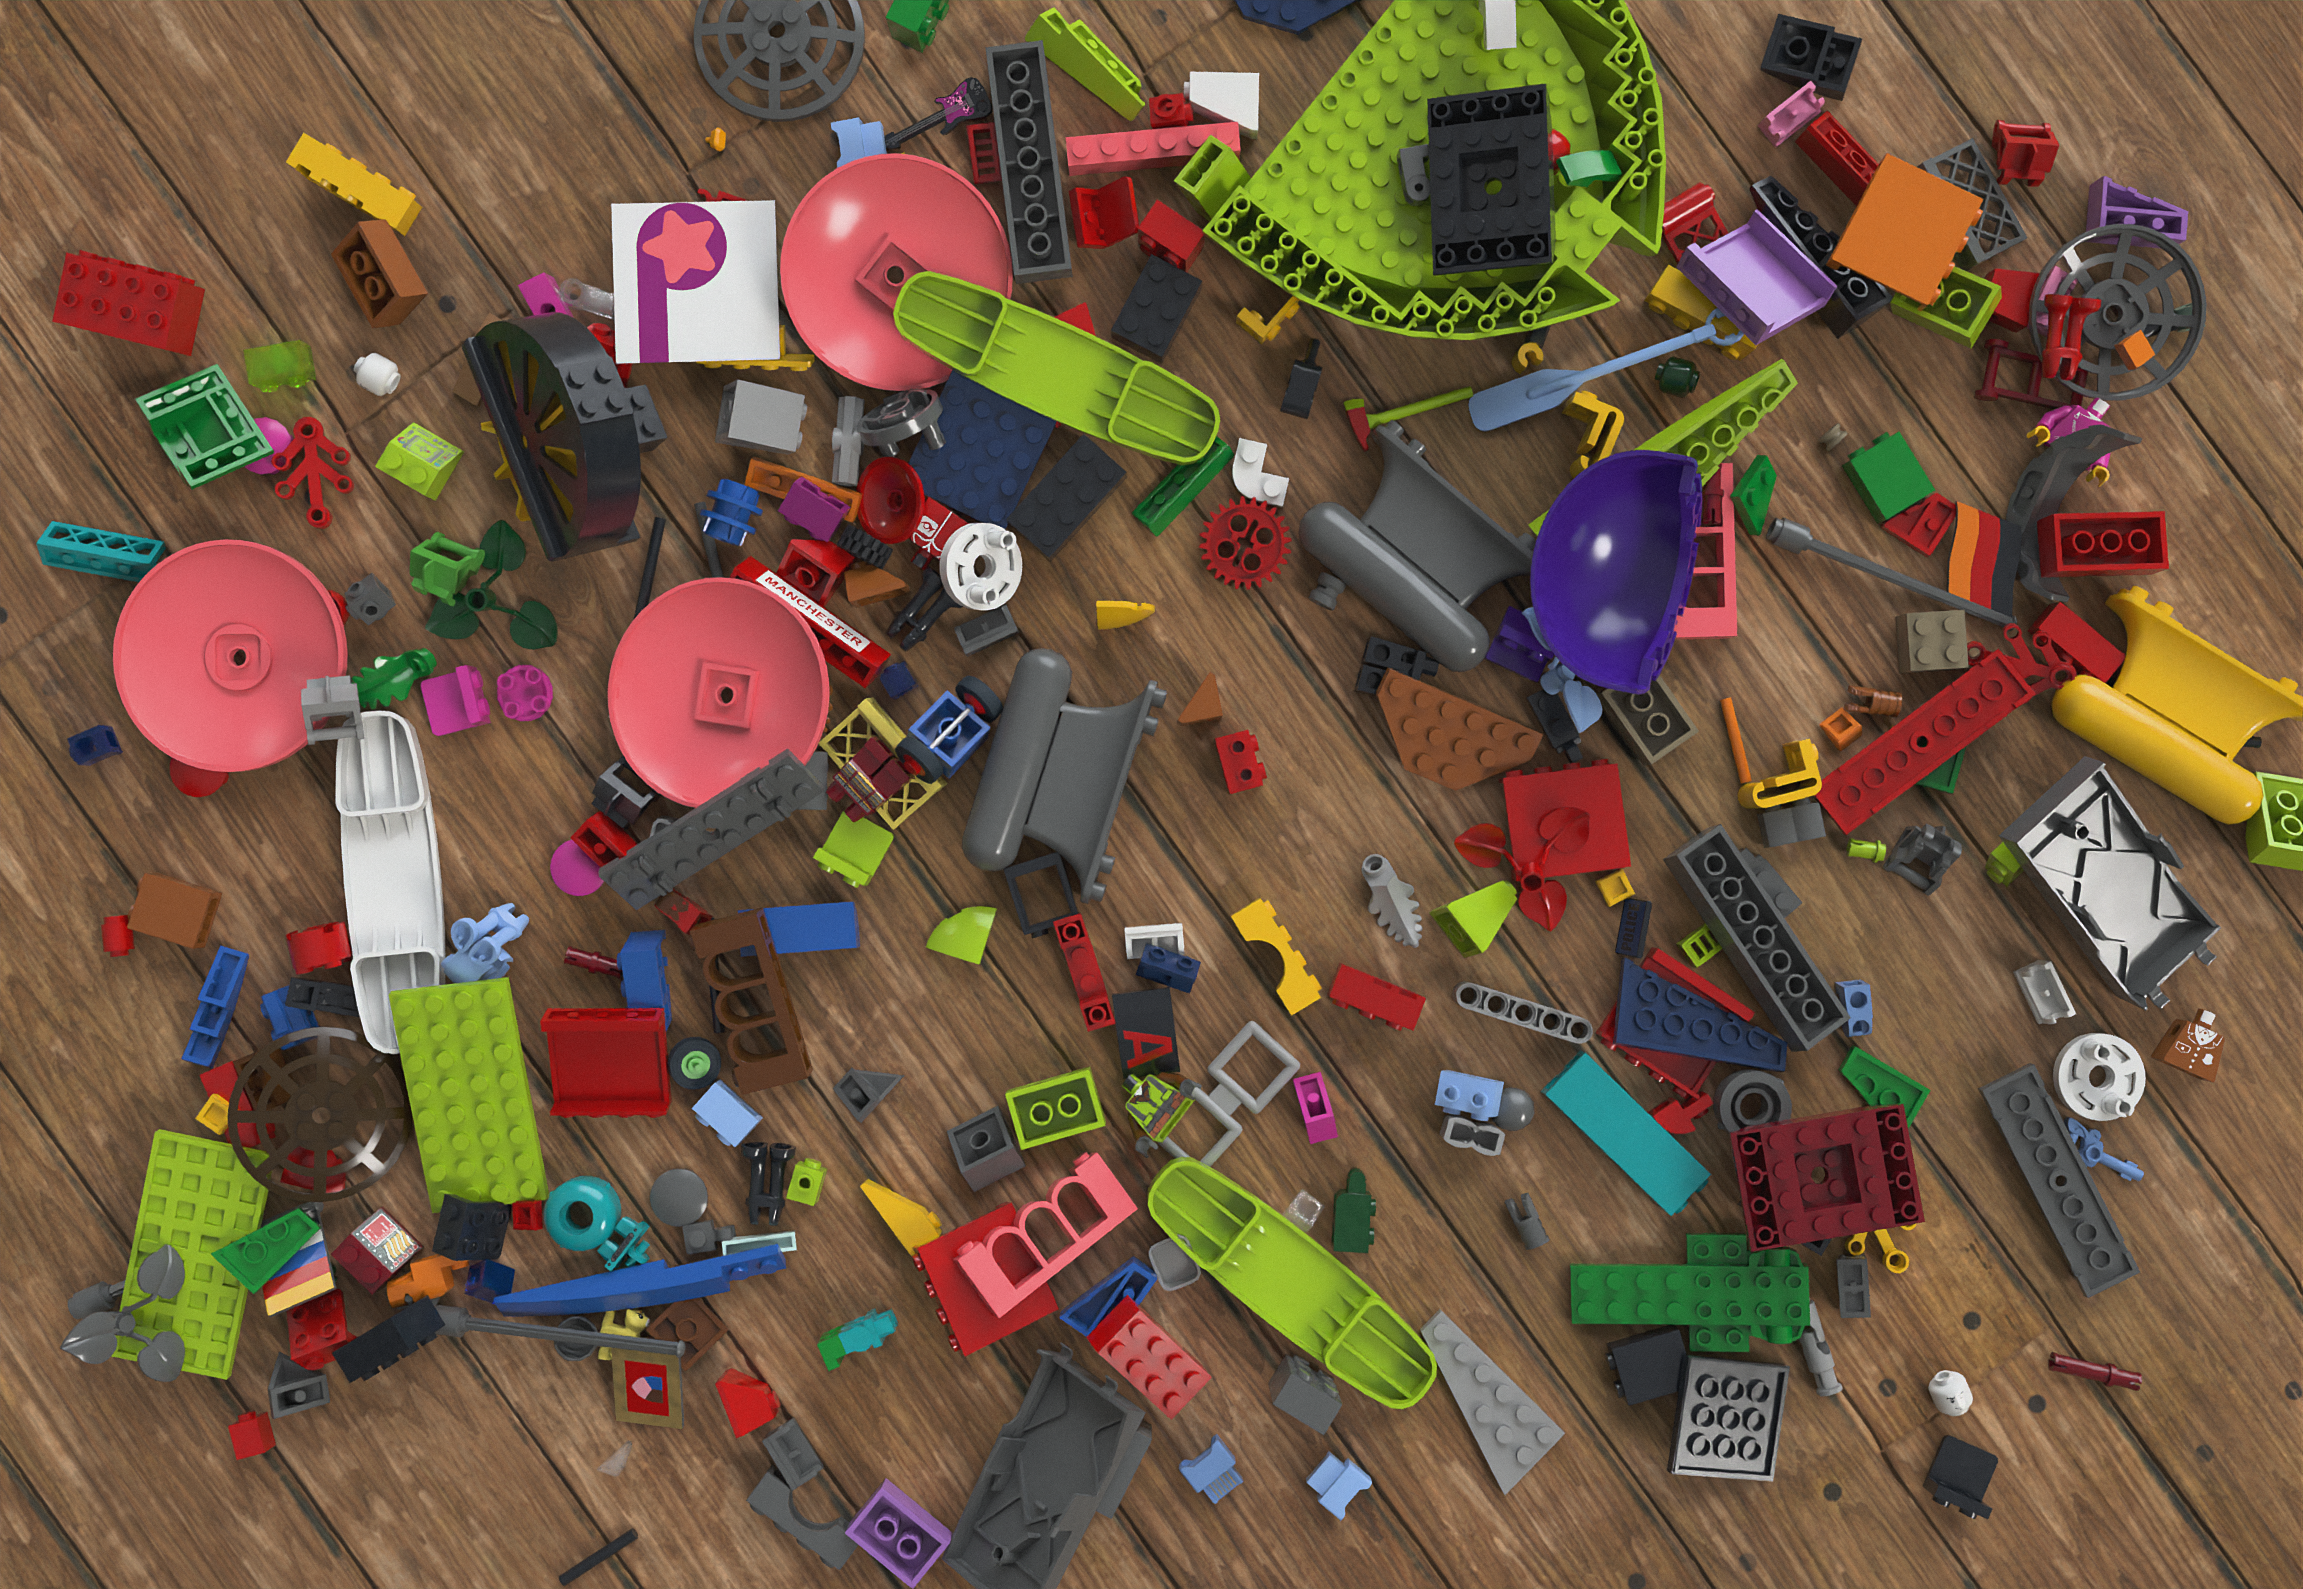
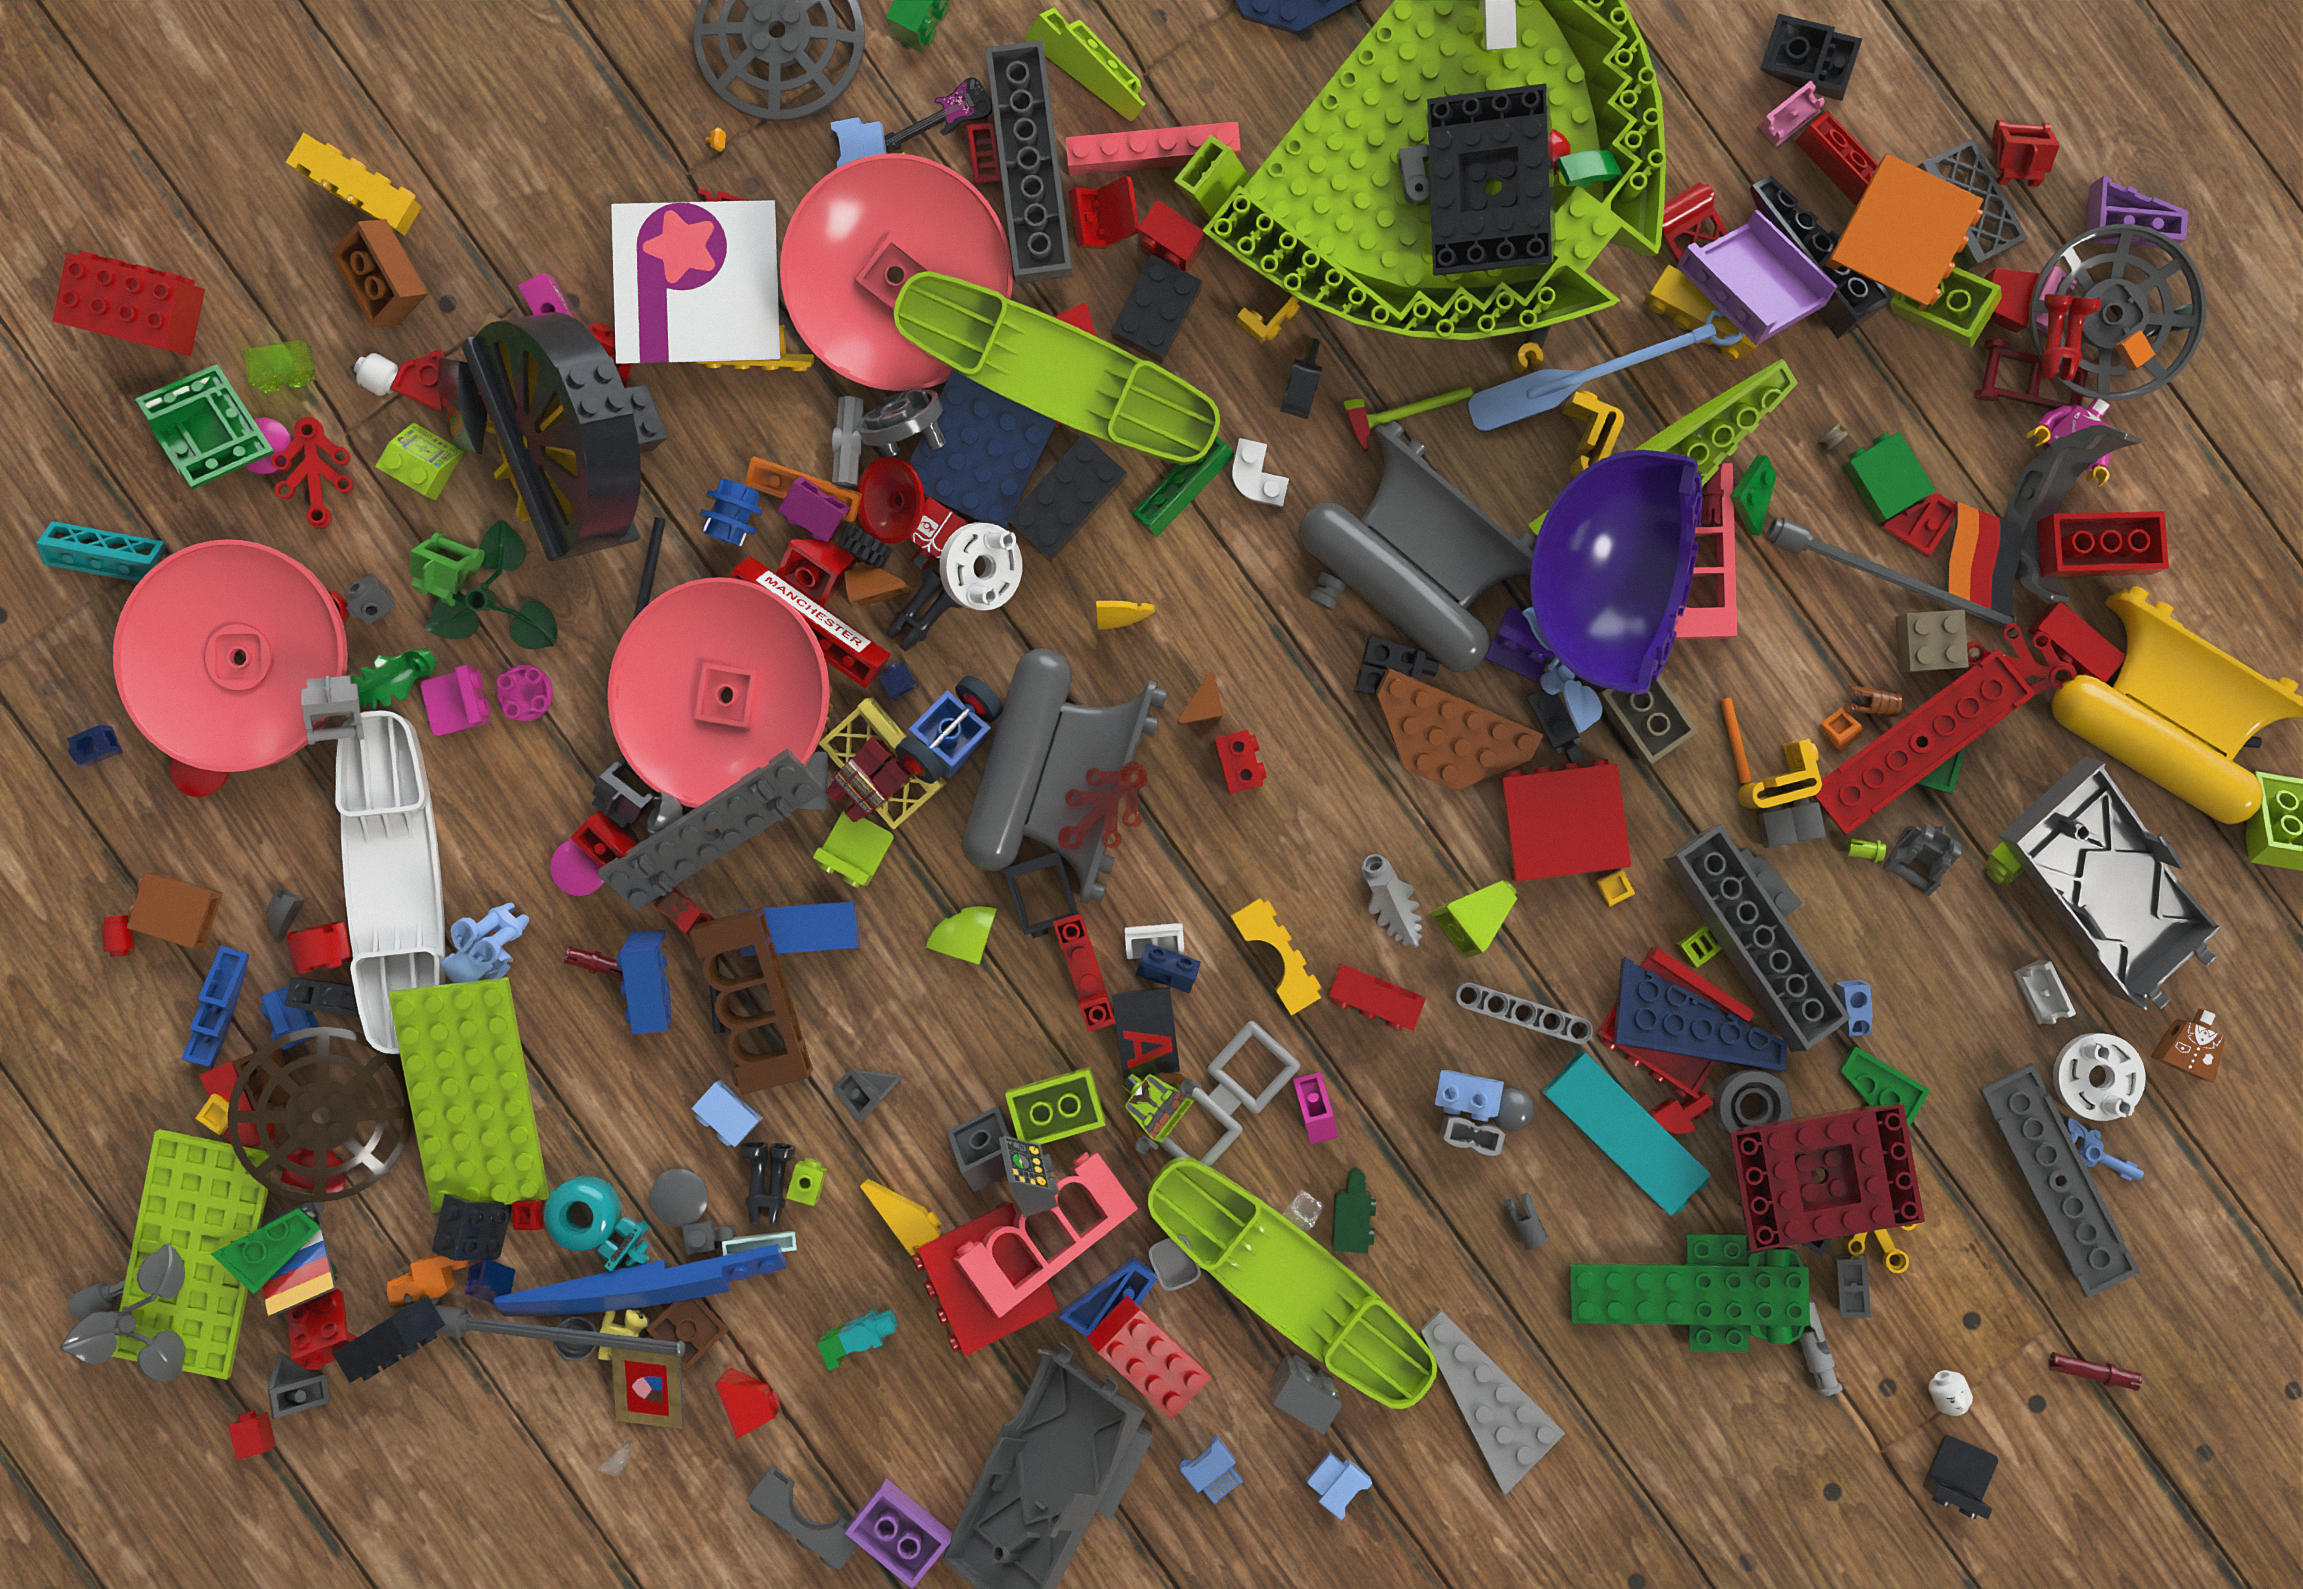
slope [331,1207,424,1295] -> none
red panel [540,1008,672,1118] -> none
clear piece [559,278,615,321] -> none
black bar [559,1528,638,1586] -> none
black wheel [668,1037,721,1090] -> none
dark grey bar [694,502,724,578] -> none
light grey slope [715,379,807,454] -> none
dark grey hinge [762,1417,824,1491] -> none
dark grey hinge [954,604,1019,657] -> none
red brick [1149,93,1194,129] -> none
white slope [1184,72,1259,139] -> none
red gear [1199,496,1292,590] -> none
red plant [1454,807,1590,932] -> none
black brick [1605,1324,1686,1406] -> none
slope [1615,898,1652,959] -> none
dark green head [1655,356,1700,398] -> none
tile [1667,1355,1790,1481] -> none
none -> dark grey brick [266,887,305,940]
none -> red plate [390,349,446,413]
none -> black slope [438,358,488,454]
none -> dark grey hair [647,791,682,835]
none -> dark grey slope [999,1136,1060,1217]
none -> clear red plant [1057,762,1147,851]

